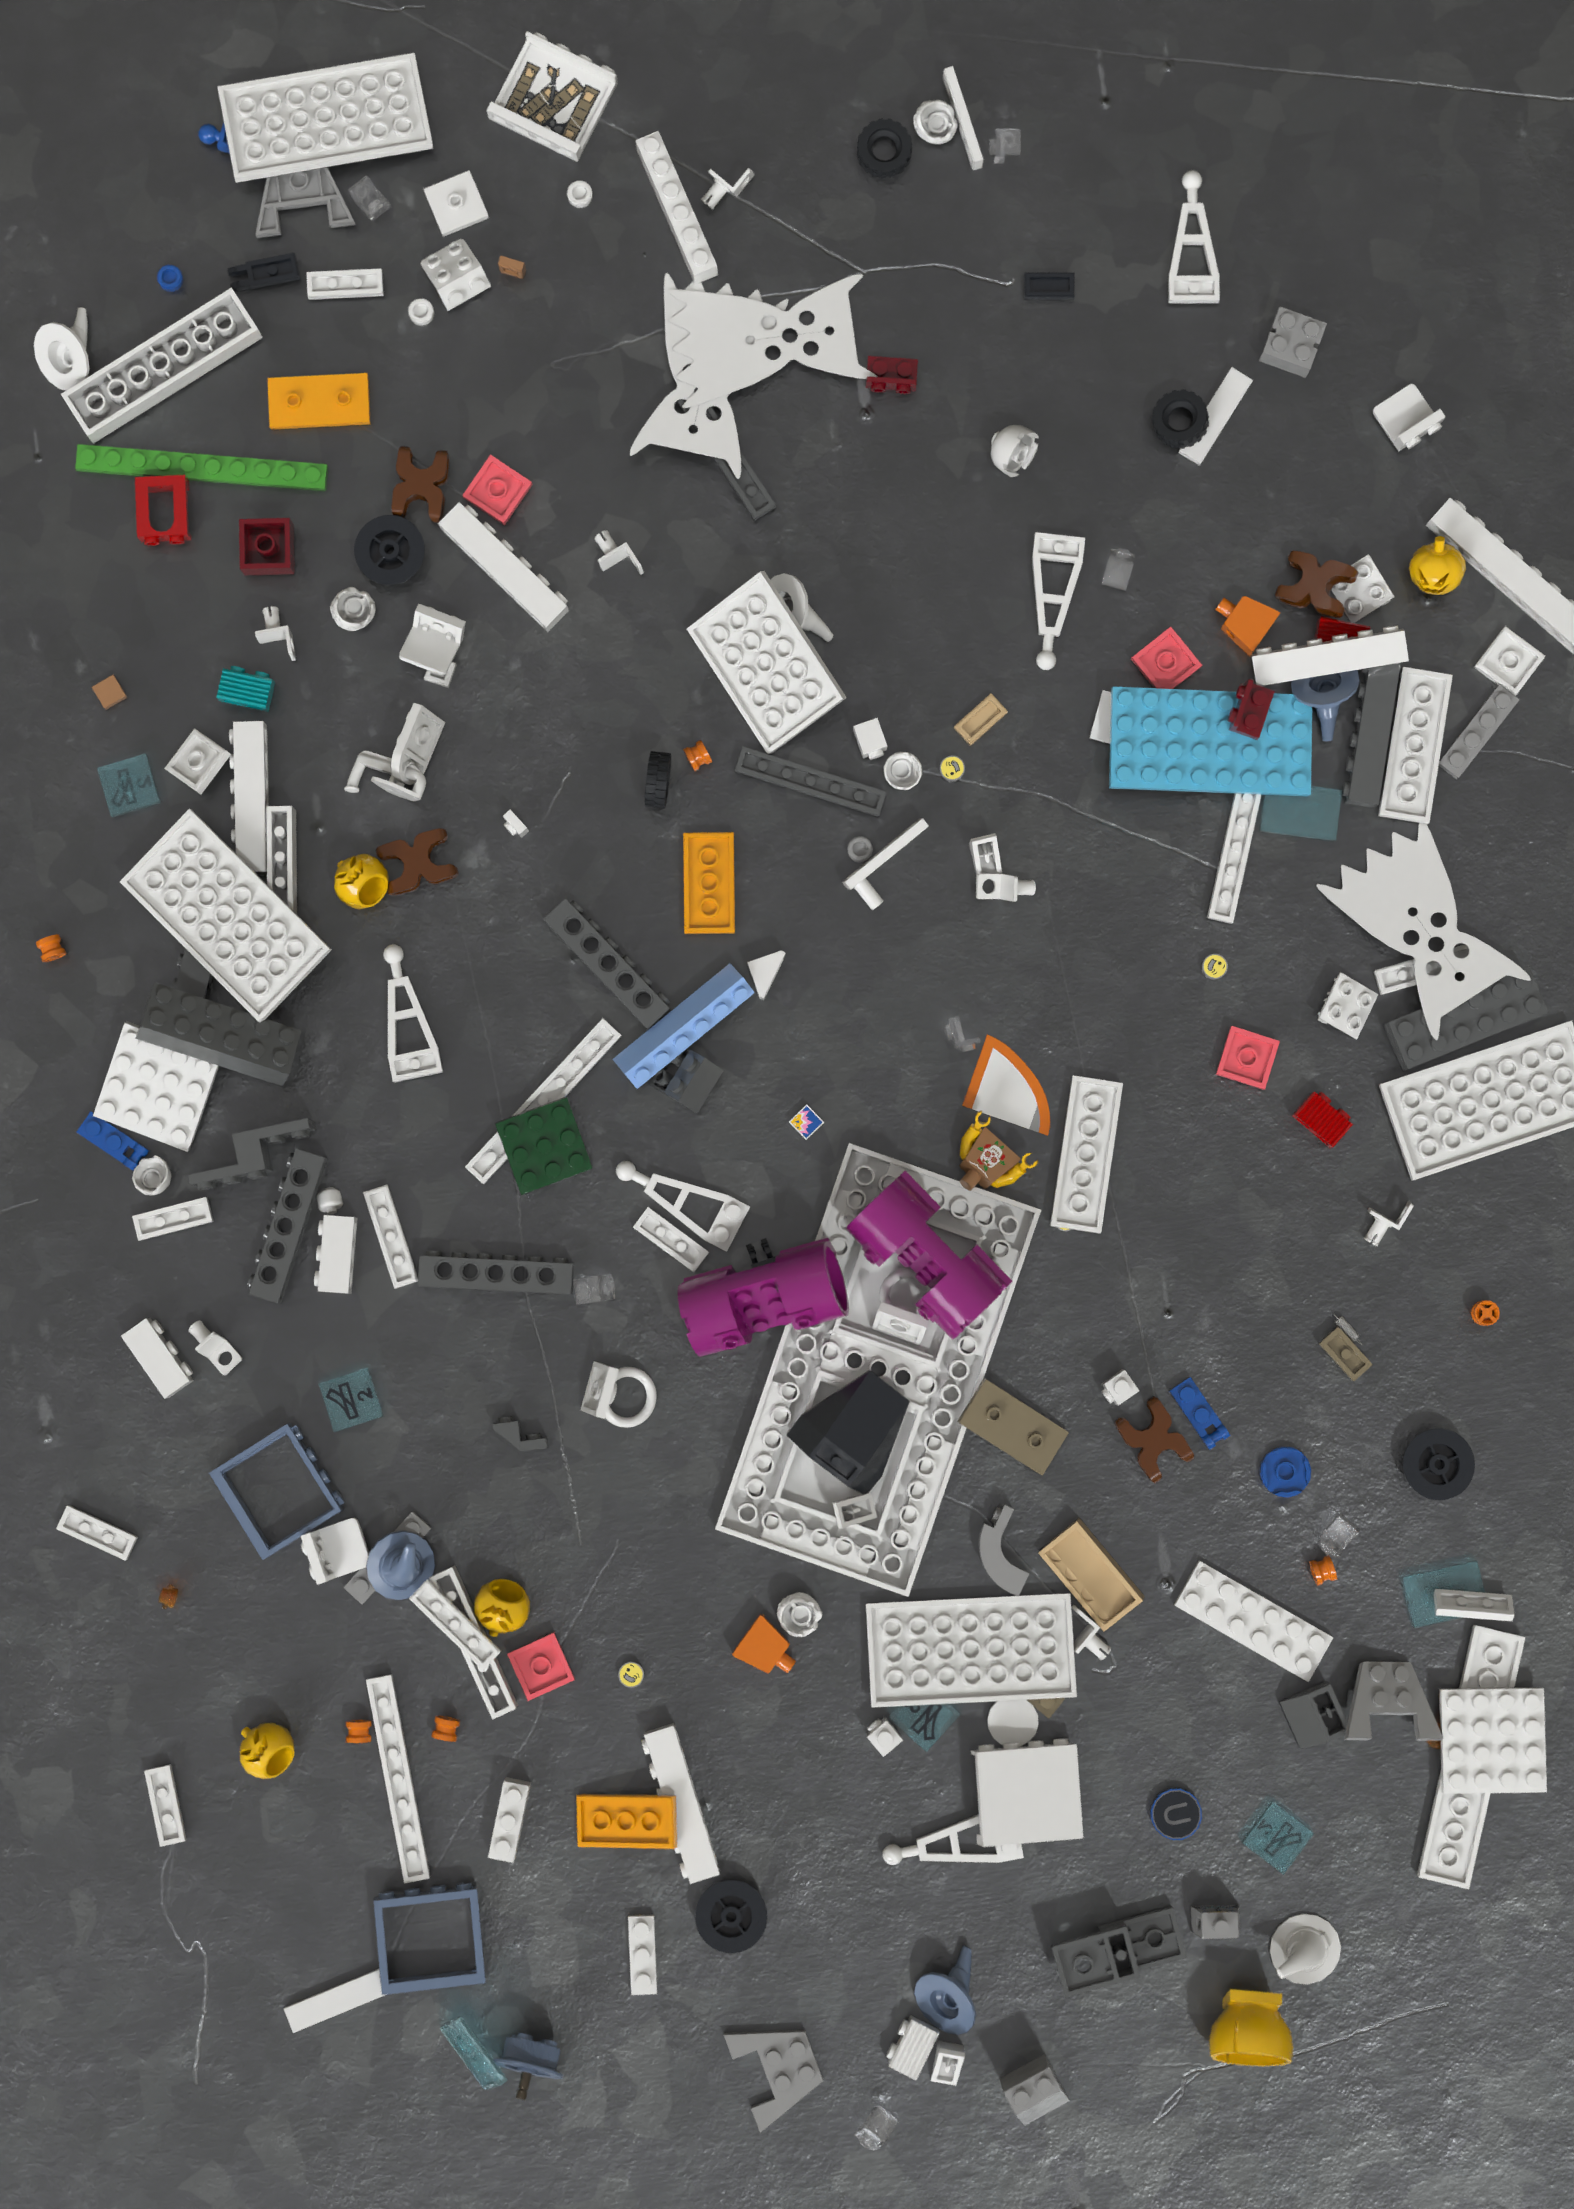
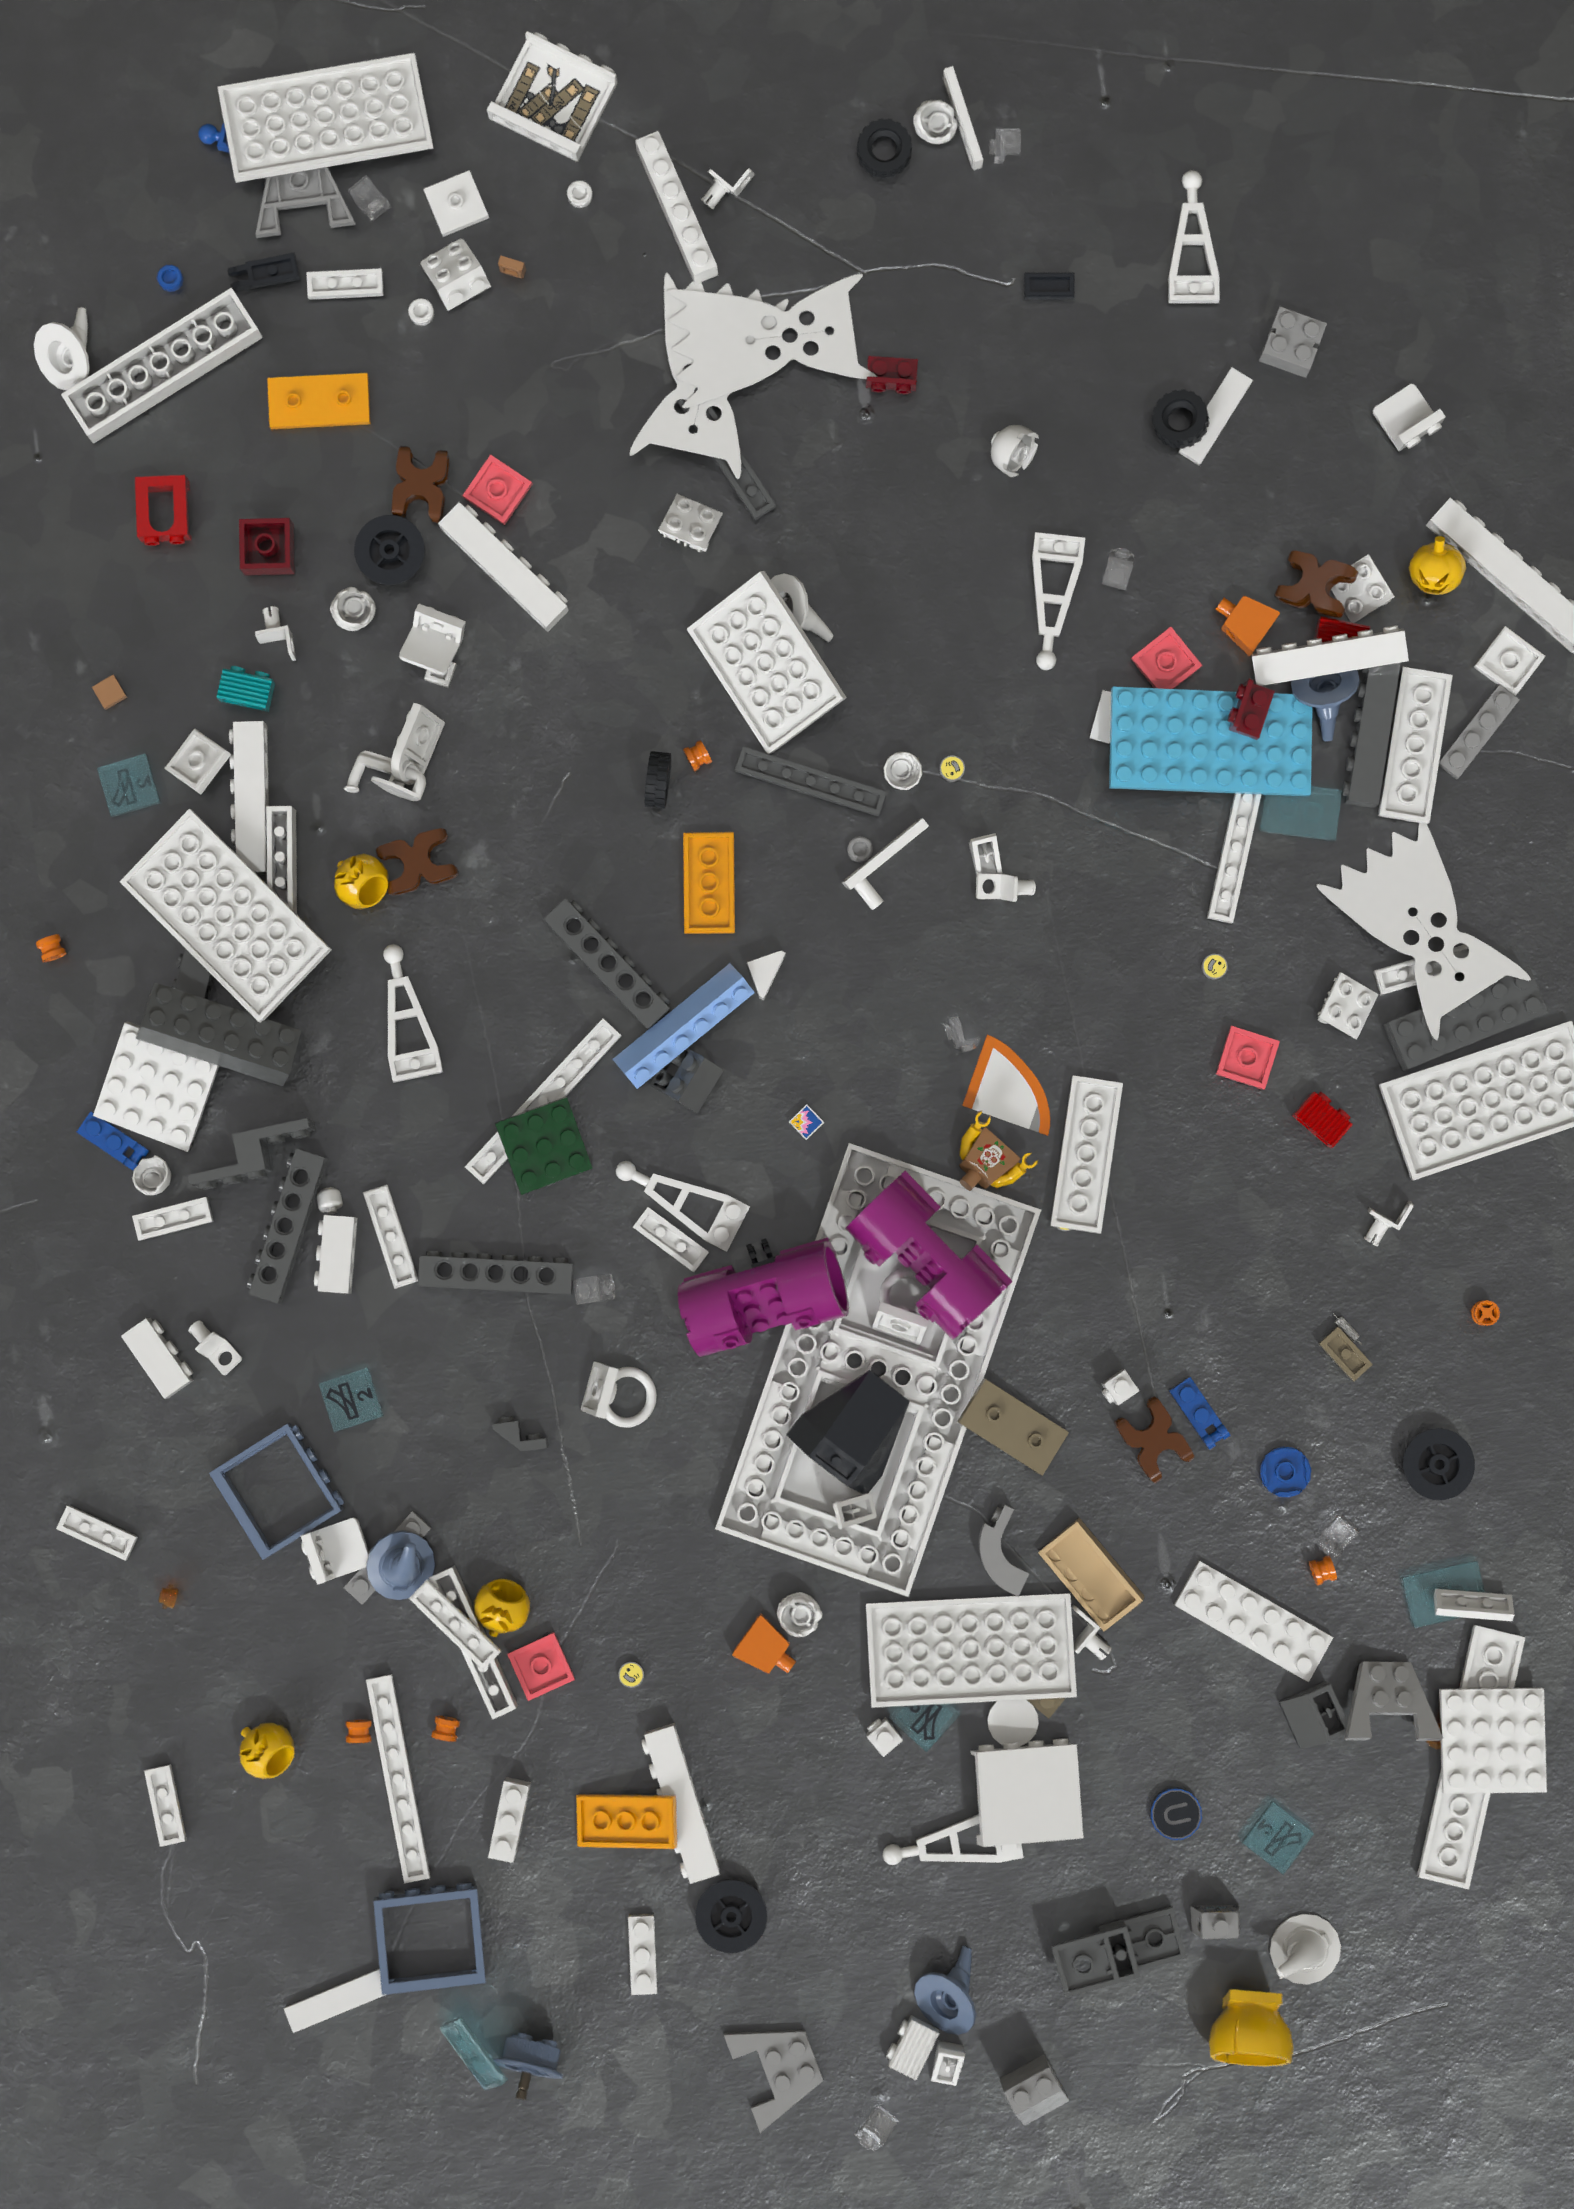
bright green plate [75,444,328,491] -> none
white plate [503,810,529,838] -> none
white bracket [594,530,644,575] -> none
white brick [853,718,887,760] -> none
tan tile [954,693,1008,746] -> none
none -> white hinge [658,494,723,552]

